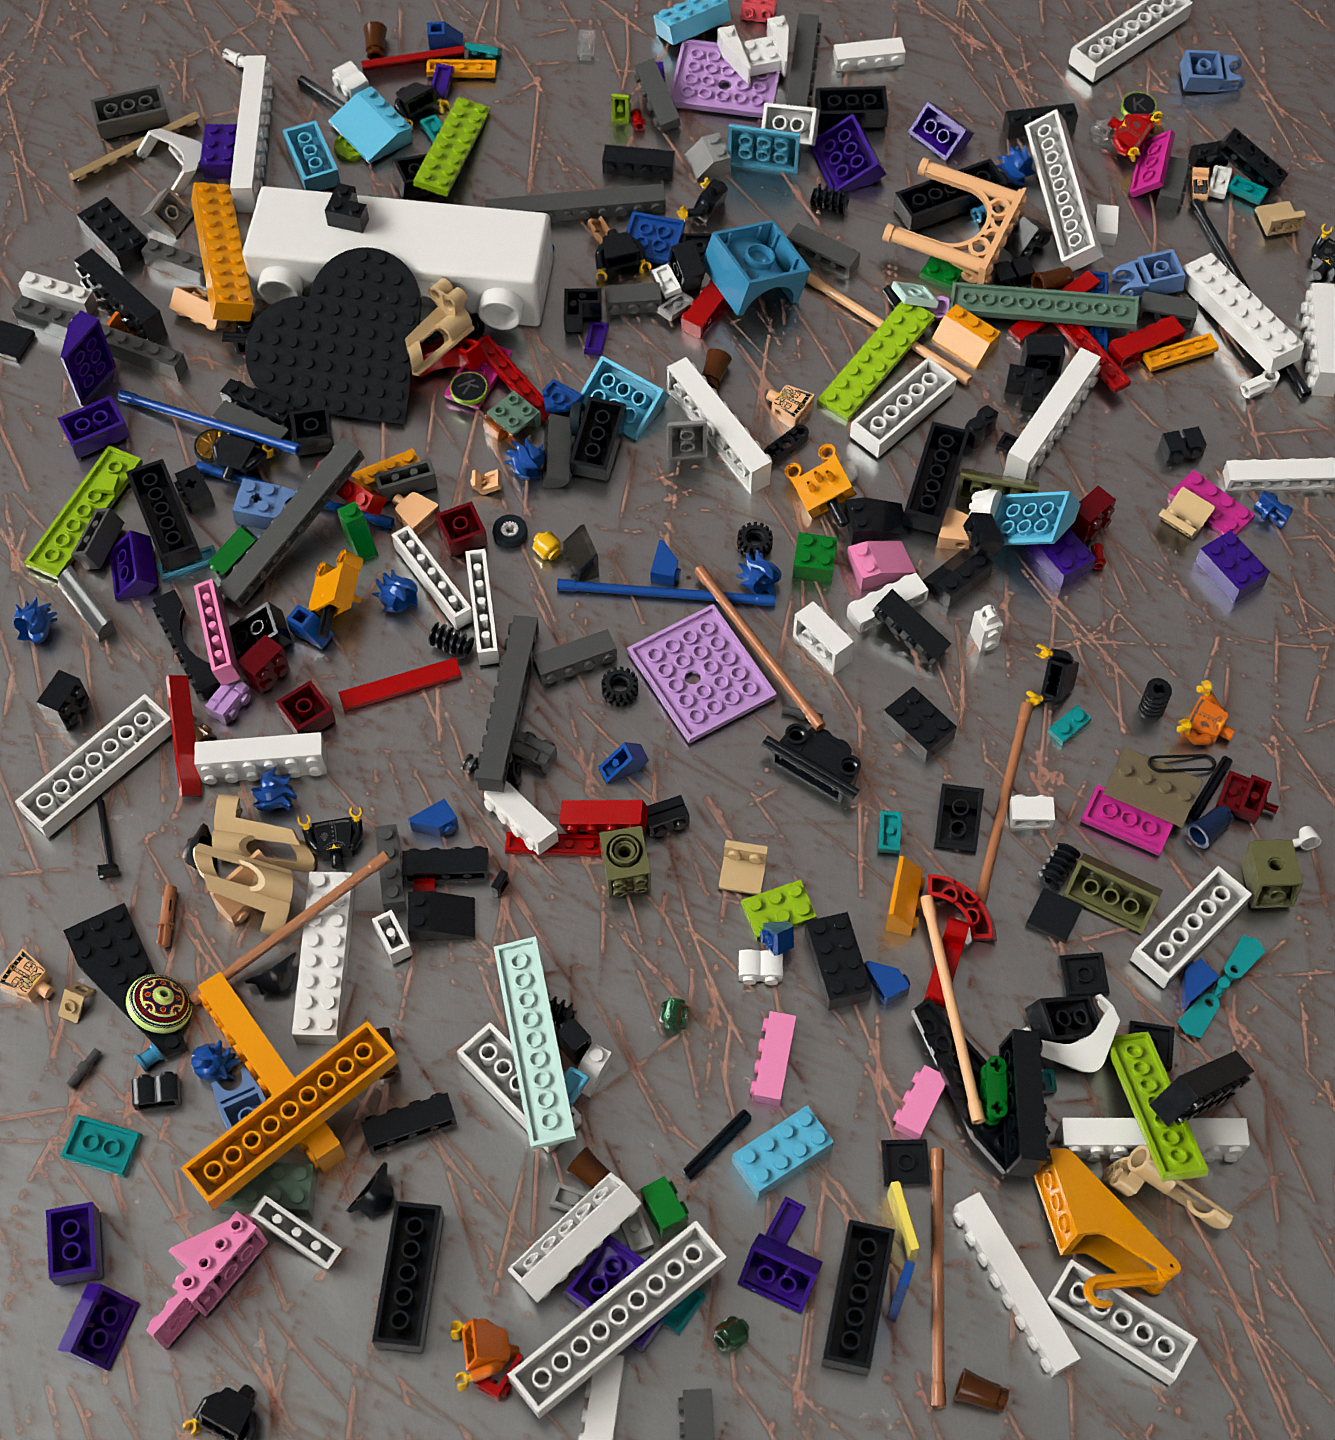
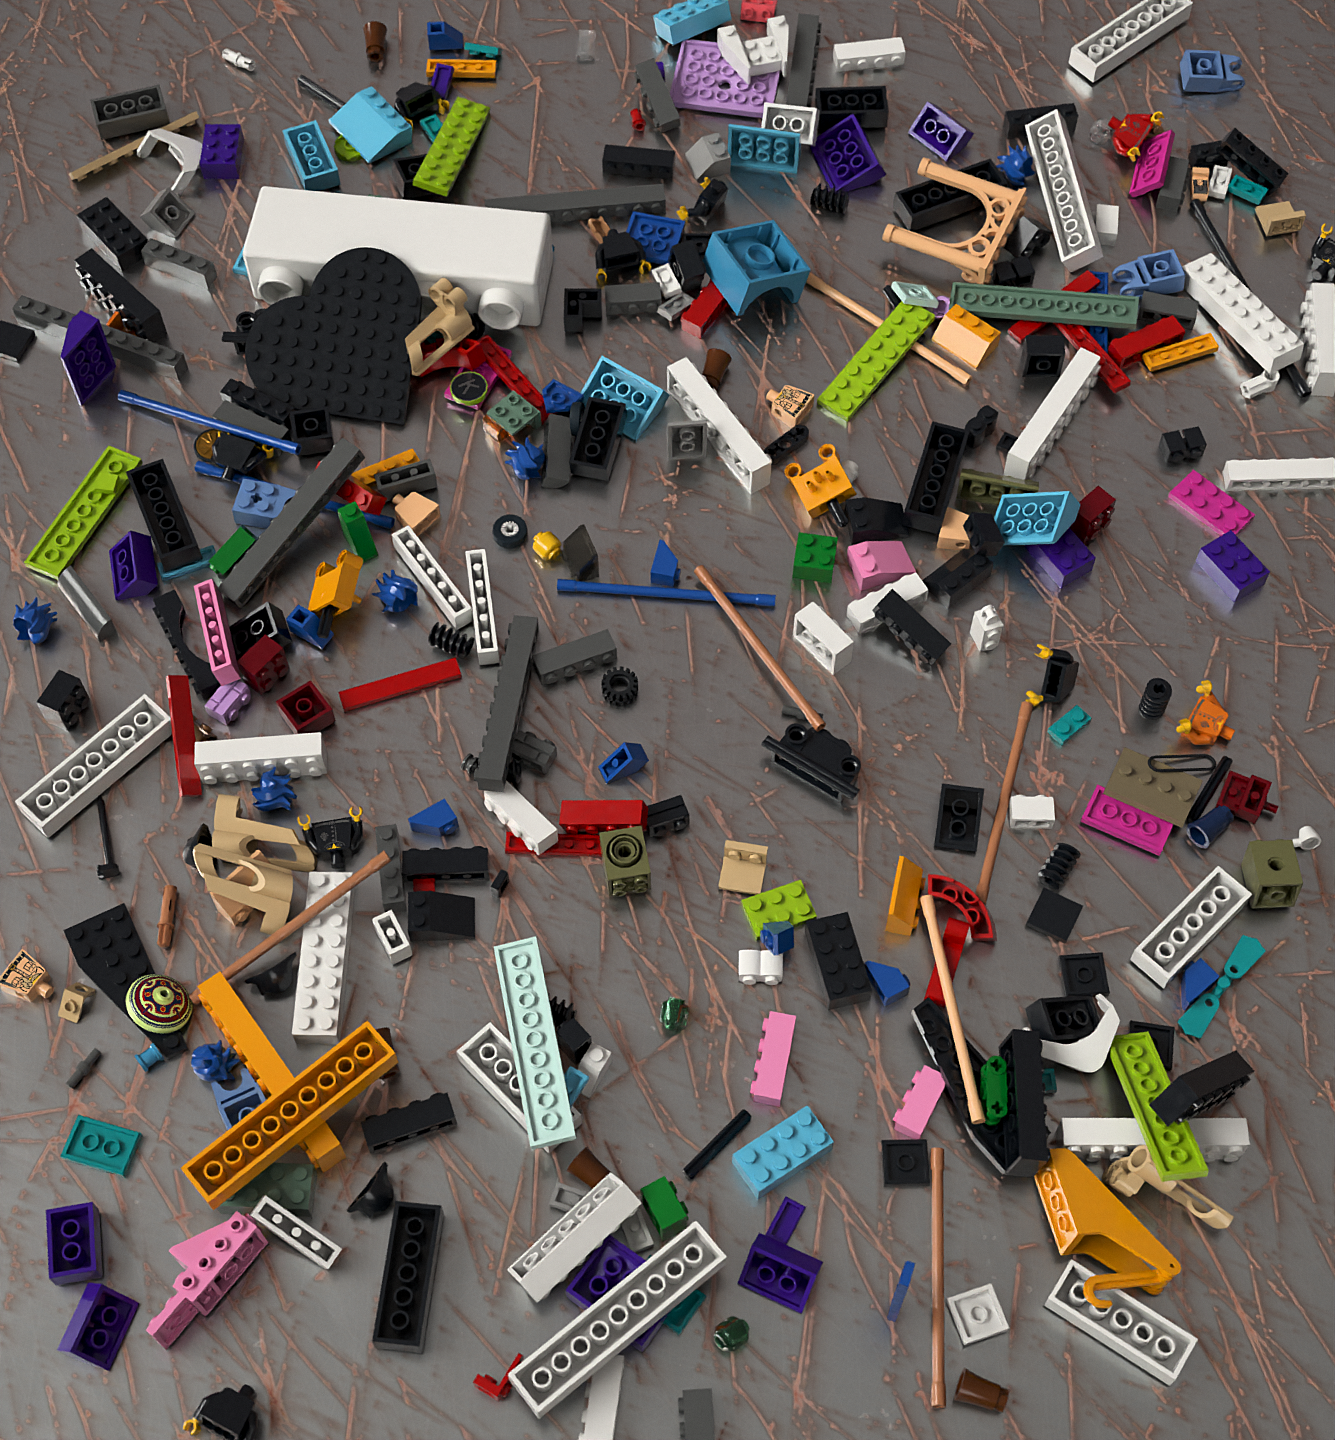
white brick [18,271,98,315] -> none
dark purple brick [57,396,130,459] -> none
dark grey brick [71,508,125,569] -> none
black brick [132,1071,181,1111] -> none
light nougat slope [169,286,230,331] -> none
black brick [174,465,215,513] -> none
light orange brick [191,182,254,322] -> none
white brick [230,55,274,213] -> none
black brick [325,183,369,233] -> none
white brick [332,61,369,98] -> none
red tile [361,46,465,71] -> none
dark red brick [435,501,488,557] -> none
orange torso [450,1318,519,1391] -> none
light nougat bracket [471,469,502,495] -> none
dark purple tile [584,321,609,356] -> none
lime slope [611,94,632,123] -> none
lavender plate [627,604,777,744] -> none
blue hair [736,550,781,595] -> none
black tyre [737,522,773,559] -> none
dark grey brick [787,223,860,279] -> none
black brick [821,1219,895,1375] -> none
white brick [850,357,957,458] -> none
teal plate [878,810,902,854] -> none
black brick [882,686,957,762] -> none
light yellow tile [887,1181,920,1261] -> none
green plate [920,256,963,290] -> none
white brick [953,1192,1080,1377] -> none
white piece [969,489,1002,518] -> none
dark azure bush [971,203,995,223] -> none
black brick [1005,364,1048,413] -> none
reddish brown plant [1031,266,1074,290] -> none
olive slope [1063,853,1163,934] -> none
red pin [1091,543,1106,569] -> none
black tile [1121,92,1157,116] -> none
tan bracket [1159,487,1215,540] -> none
blue hips [1254,491,1293,528] -> none
none -> white plate [947,1284,1009,1346]

